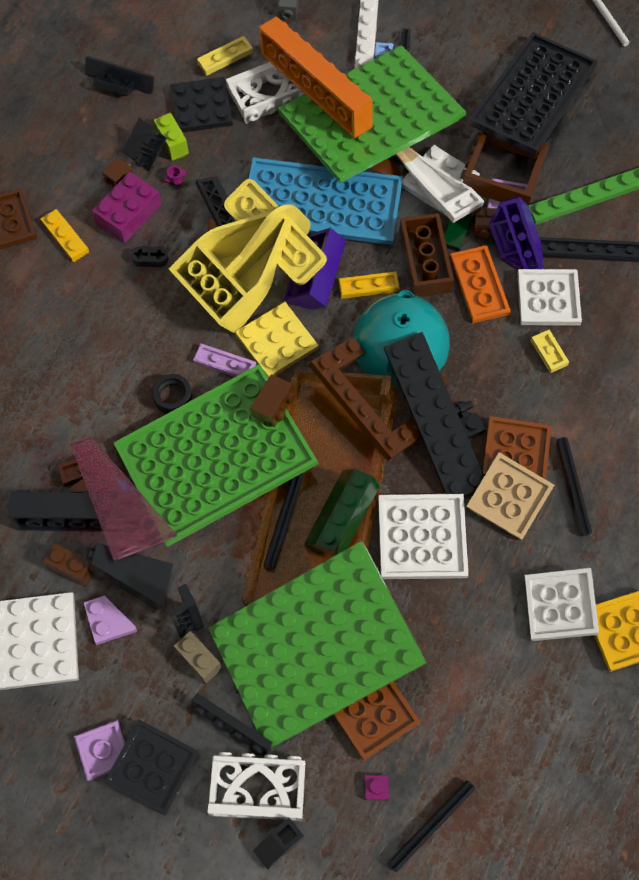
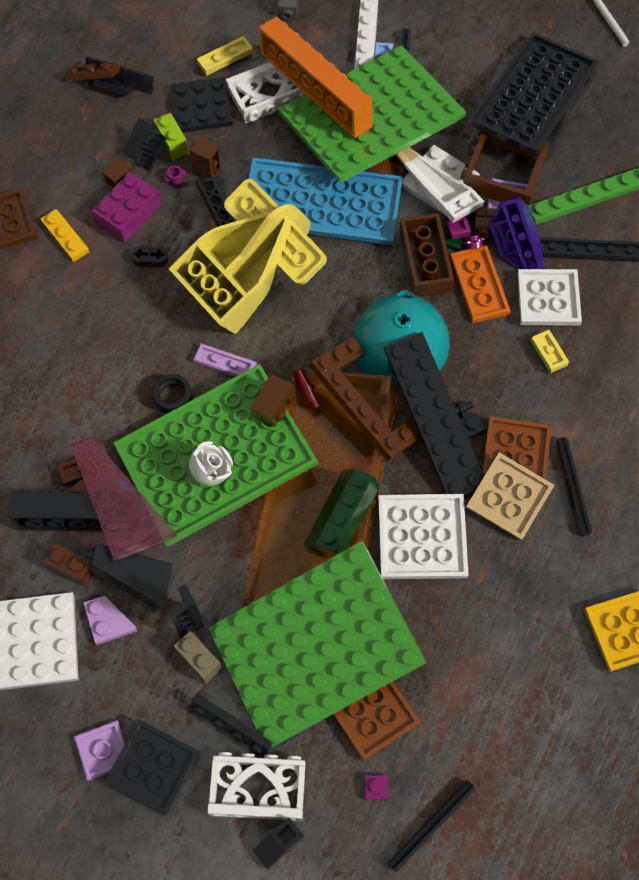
light yellow plate [235,302,319,378] -> none
black axle [264,473,304,569] -> none
dark purple slope [283,227,346,310] -> none
yellow tile [338,271,400,299] -> none
white plate [525,568,599,641] -> none
none -> reddish brown plate [66,62,120,81]
none -> reddish brown brick [189,136,222,178]
none -> white cylinder [189,441,233,486]
none -> dark red pin [291,367,322,410]
none -> magenta plate [446,216,471,240]
none -> magenta plate [463,235,485,249]

